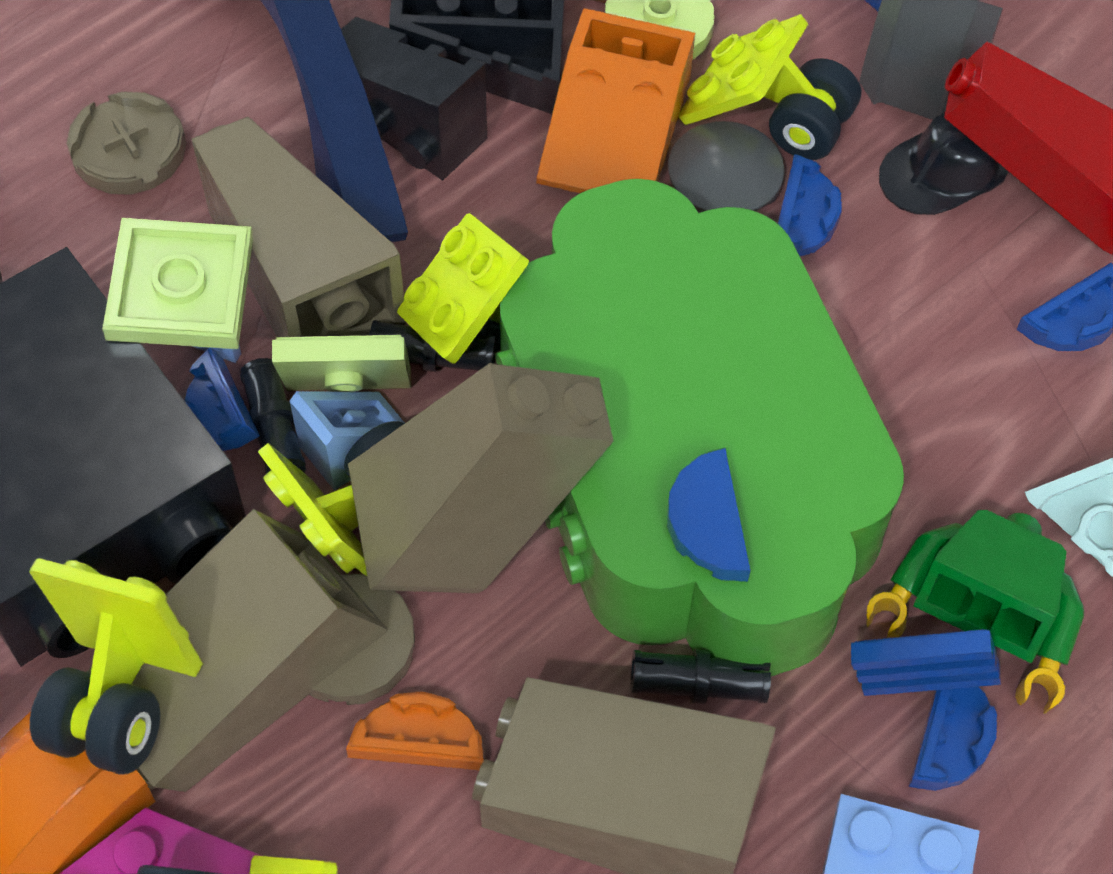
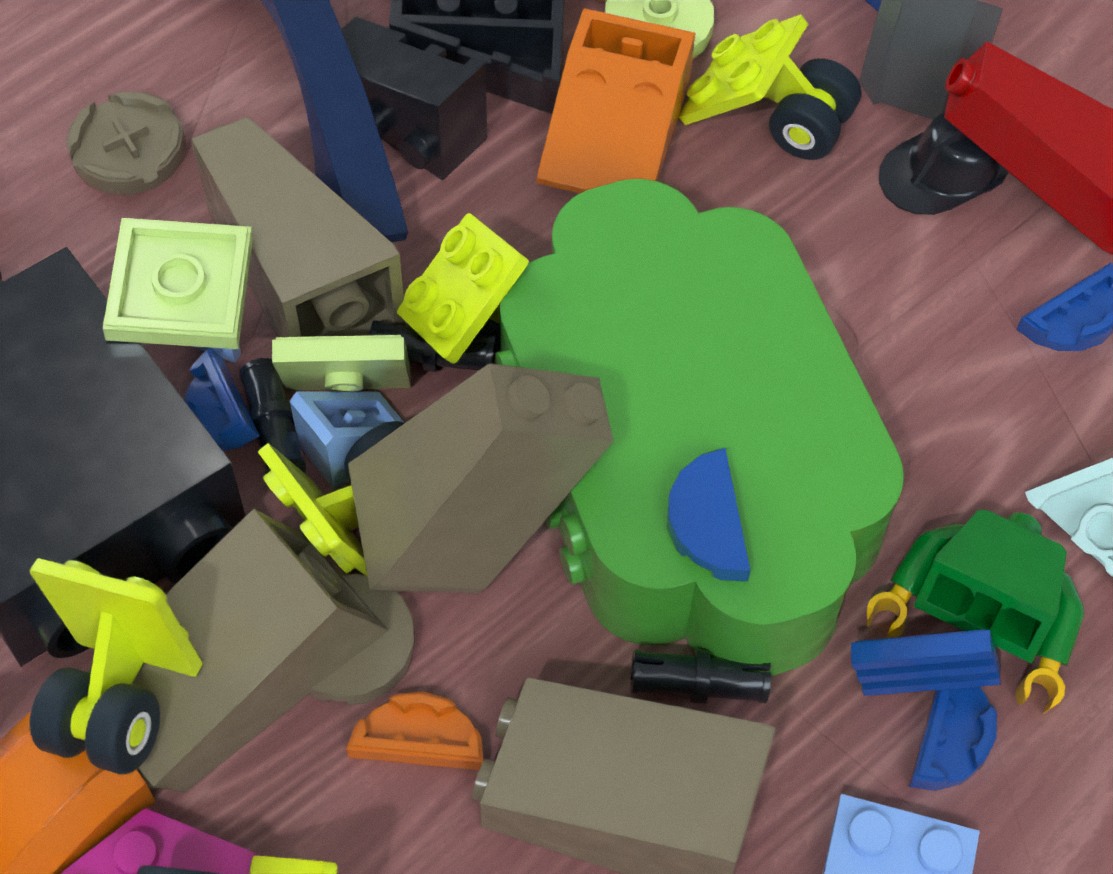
dark grey dish [668,121,784,213] -> none
blue tile [778,154,842,257] -> none

